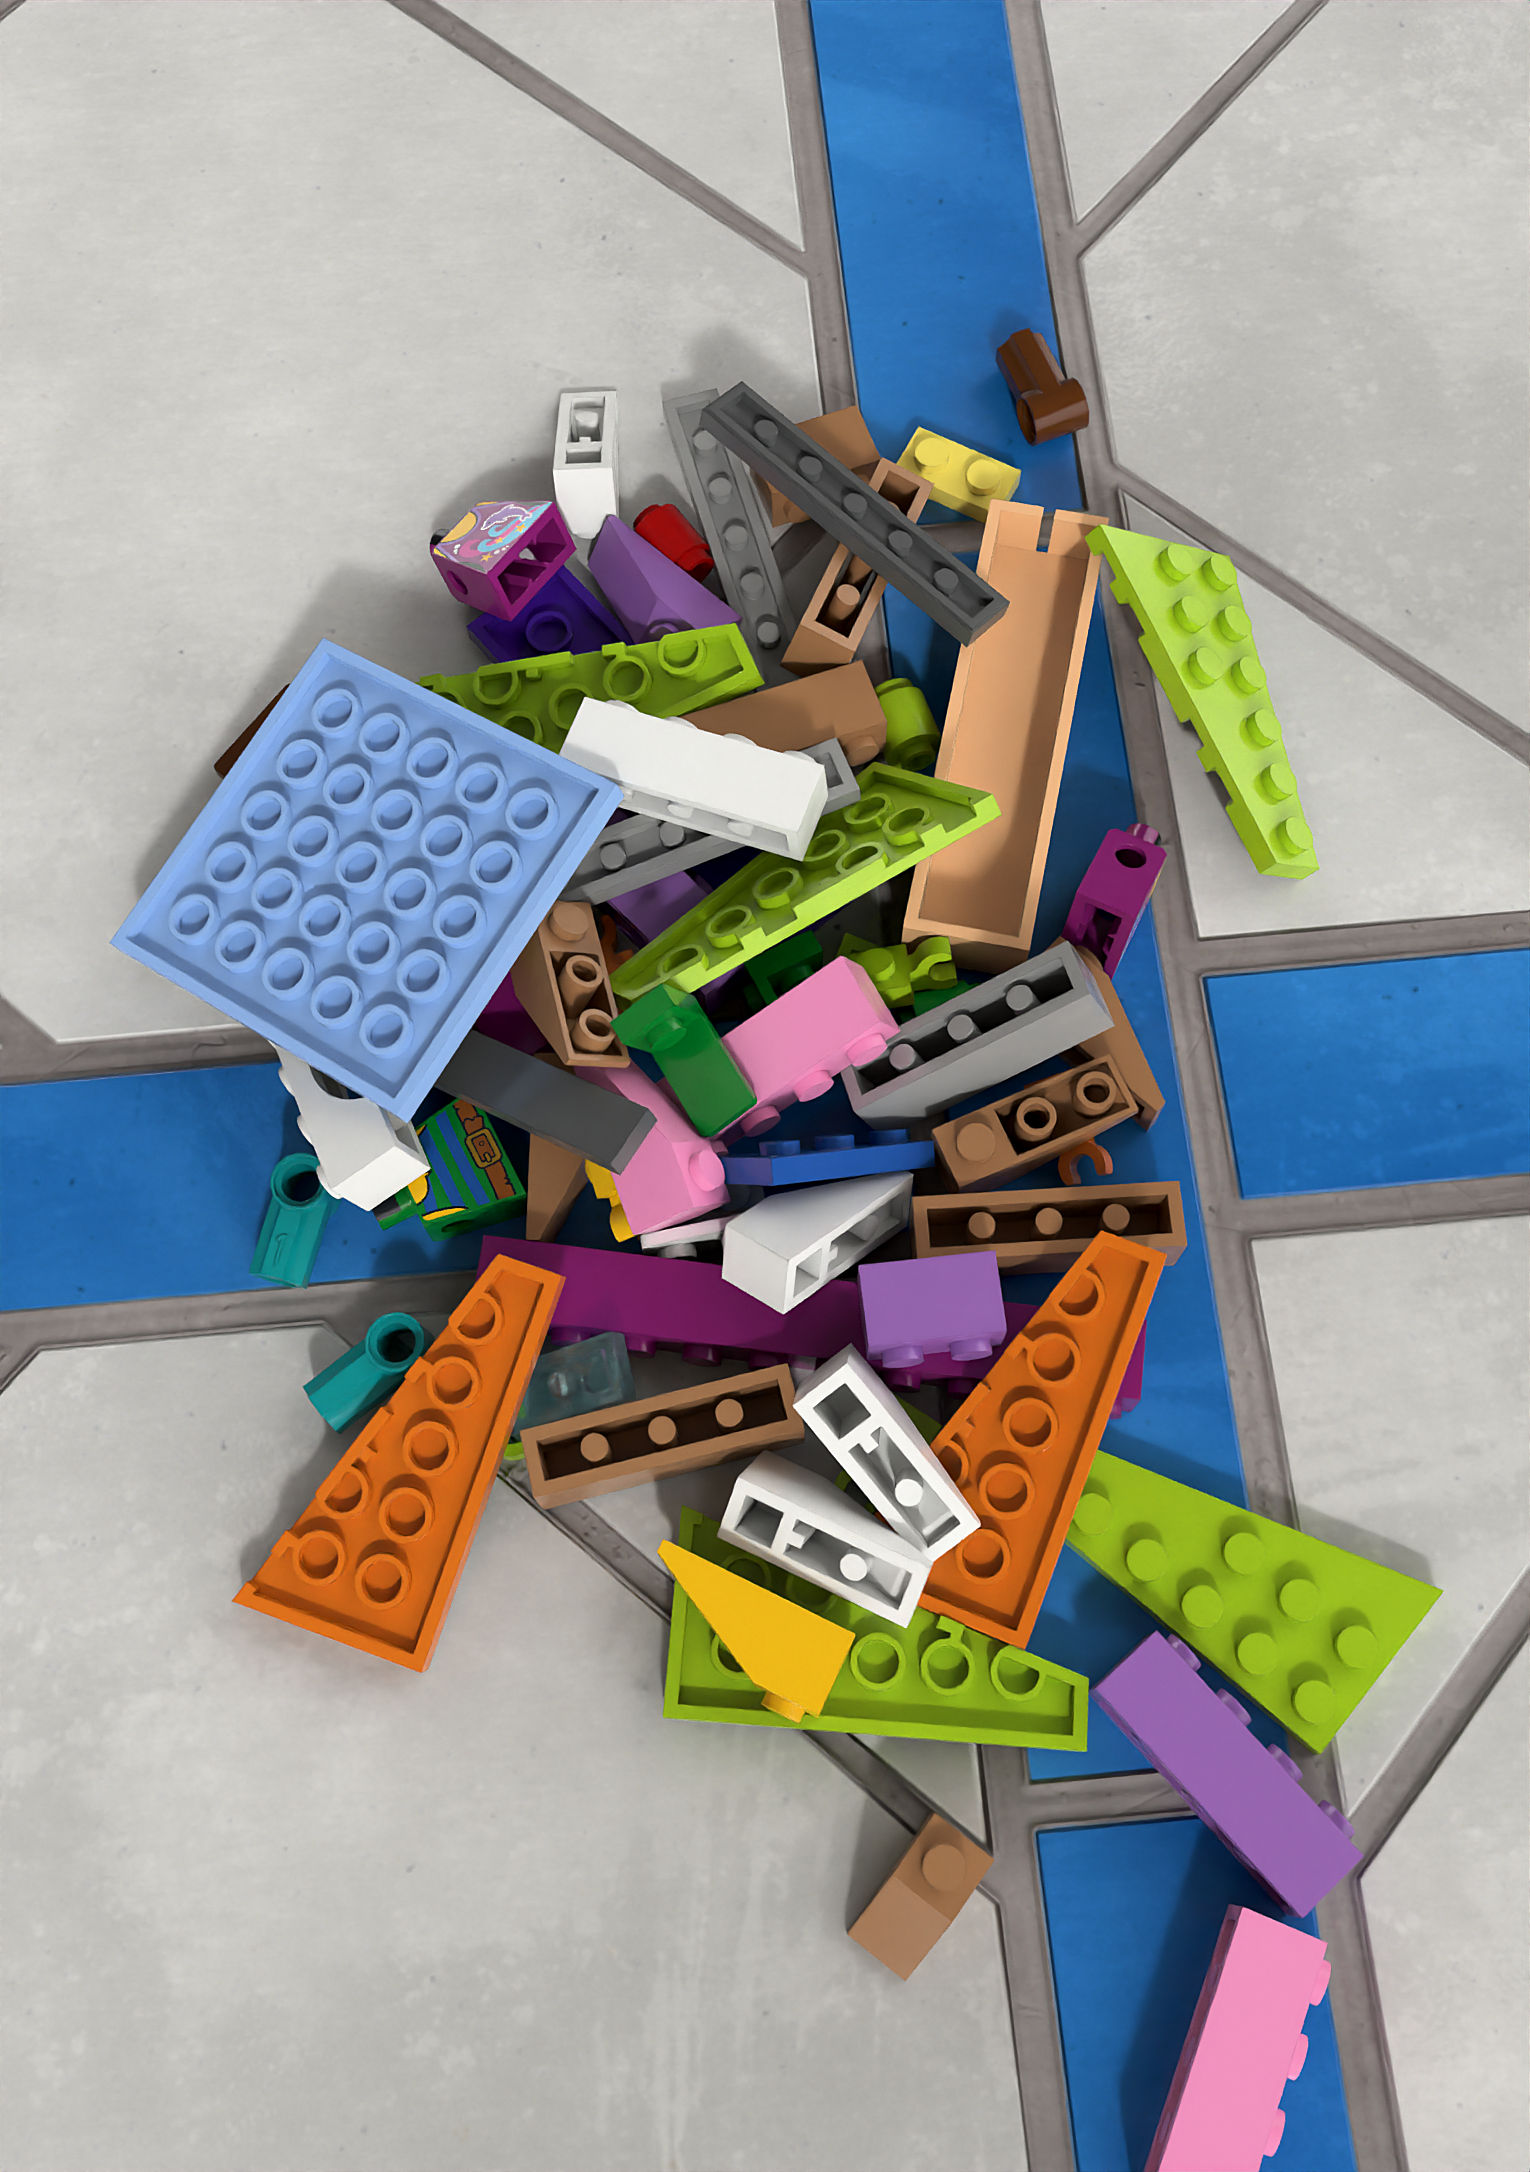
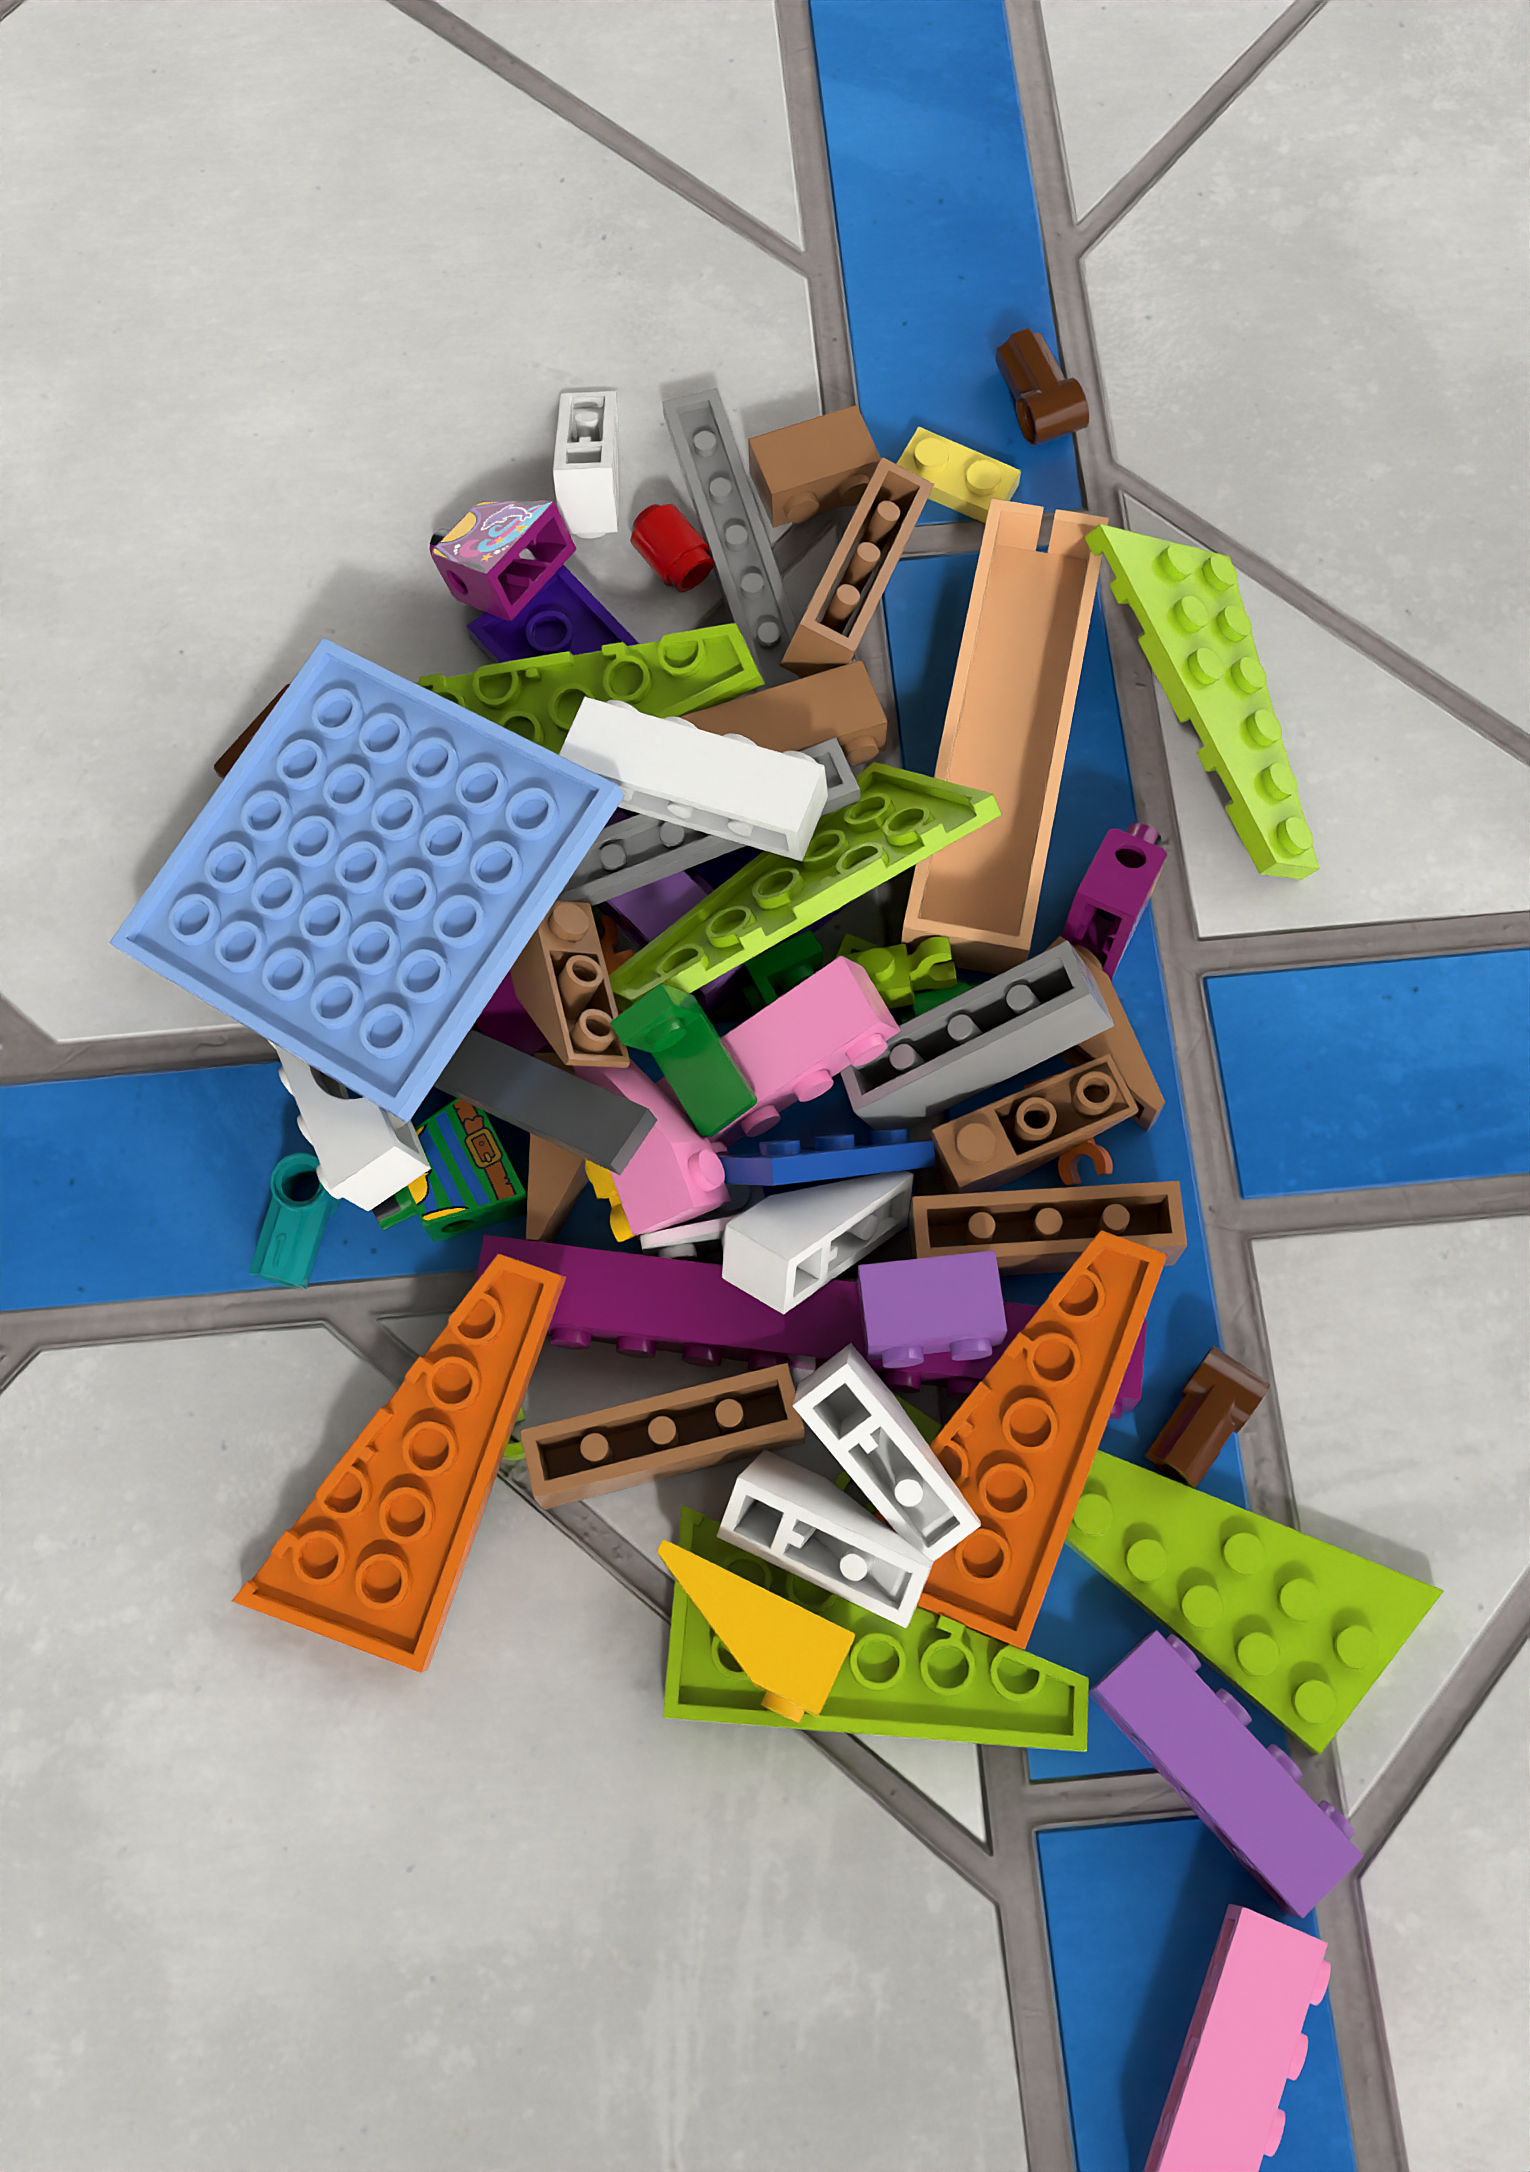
teal piece [303,1312,435,1434] -> none
clear light blue slope [511,1331,637,1437] -> none
medium lavender slope [587,515,743,645] -> none
dark grey tile [699,381,1010,647] -> none
medium nougat slope [847,1813,995,1981] -> none
lime brick [874,678,942,772] -> none
none -> reddish brown piece [1144,1345,1271,1488]

